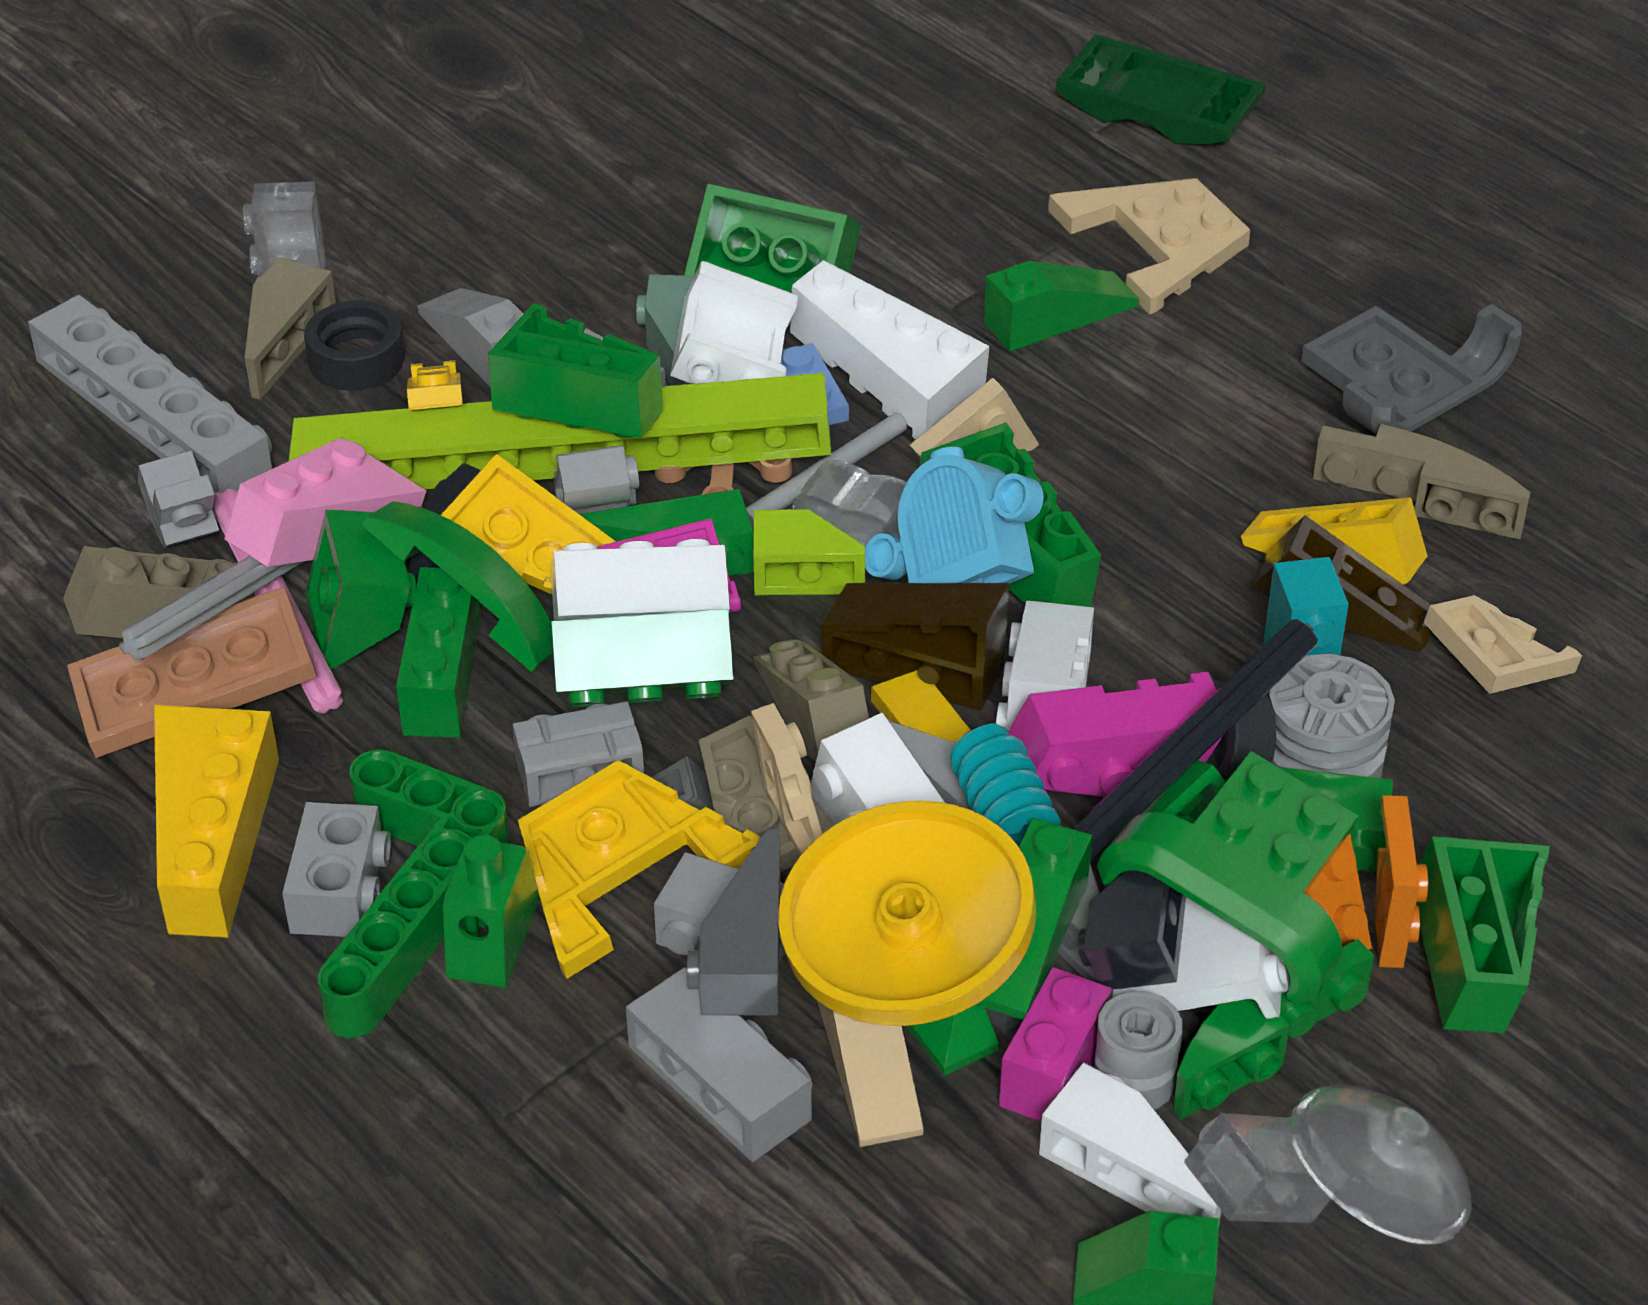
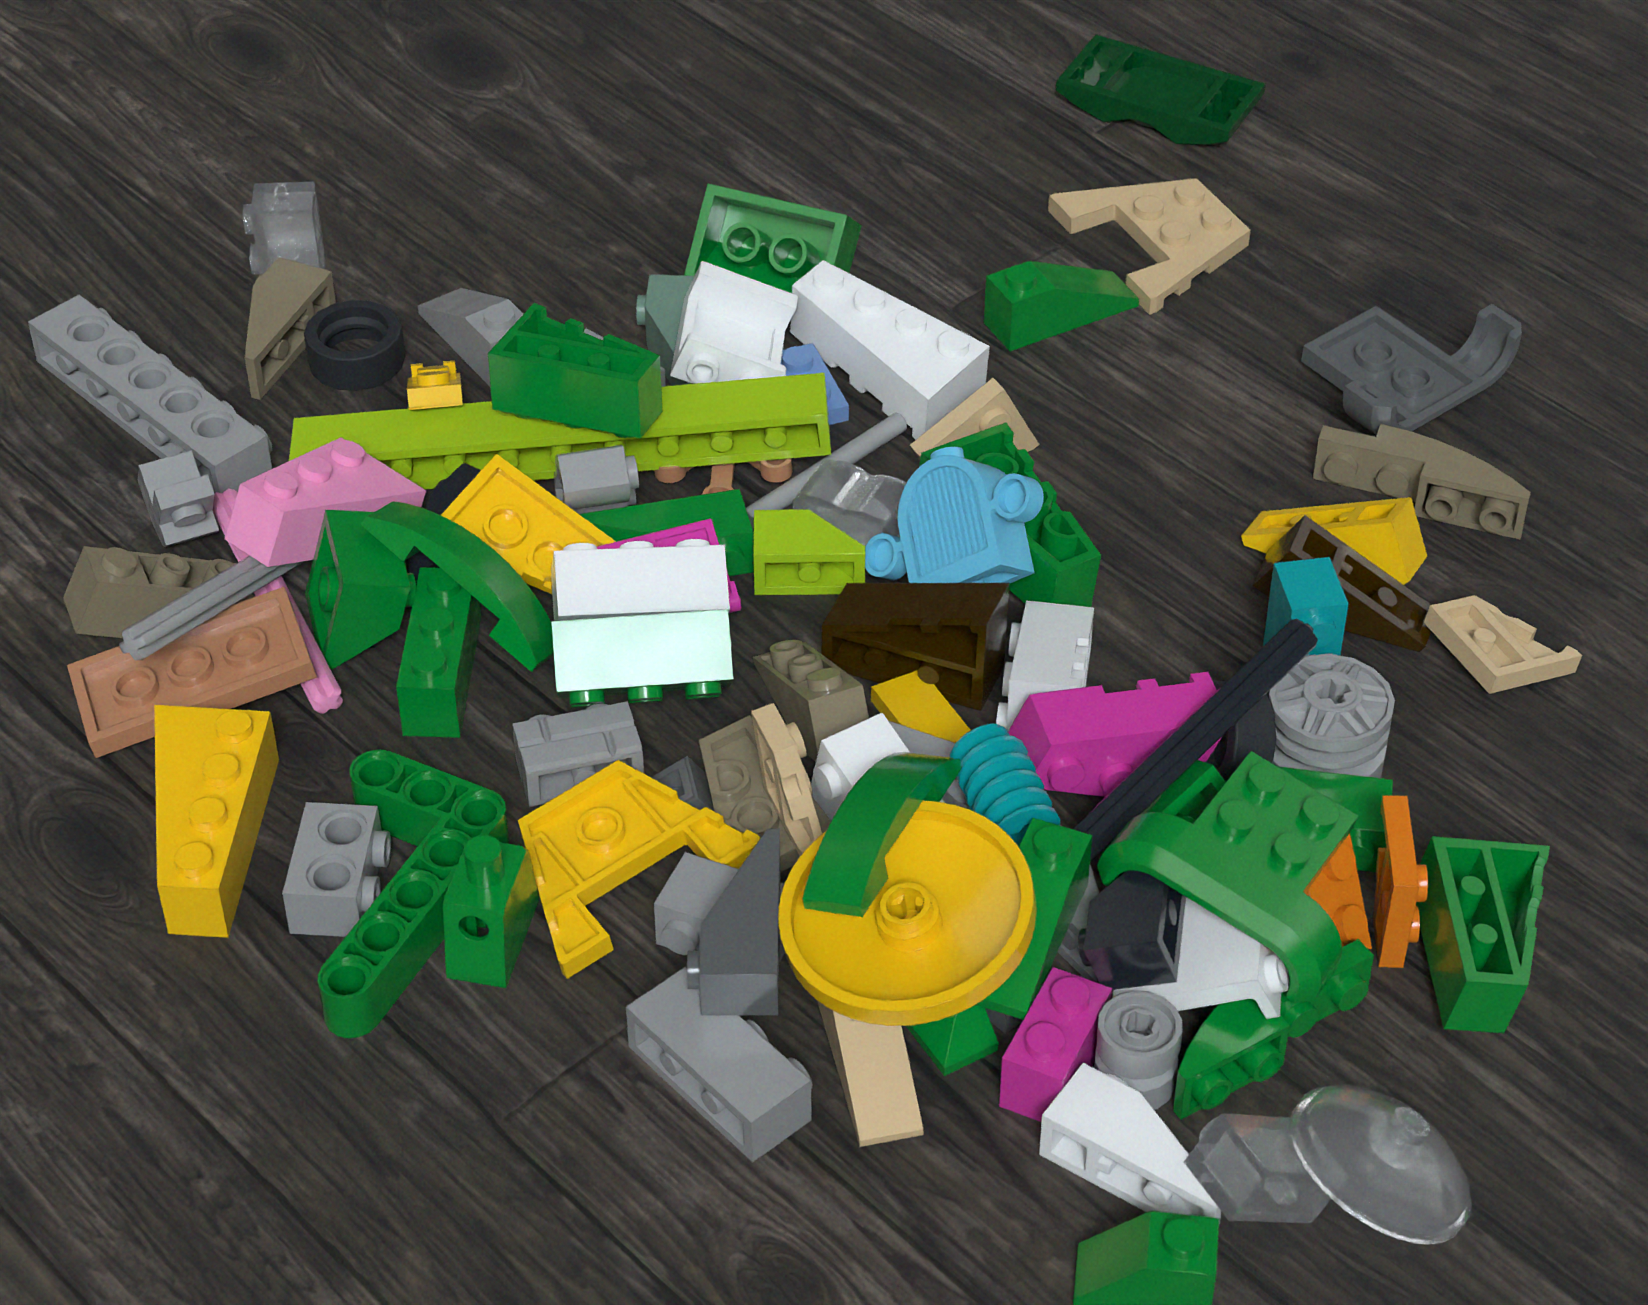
none -> green slope [802,752,962,917]

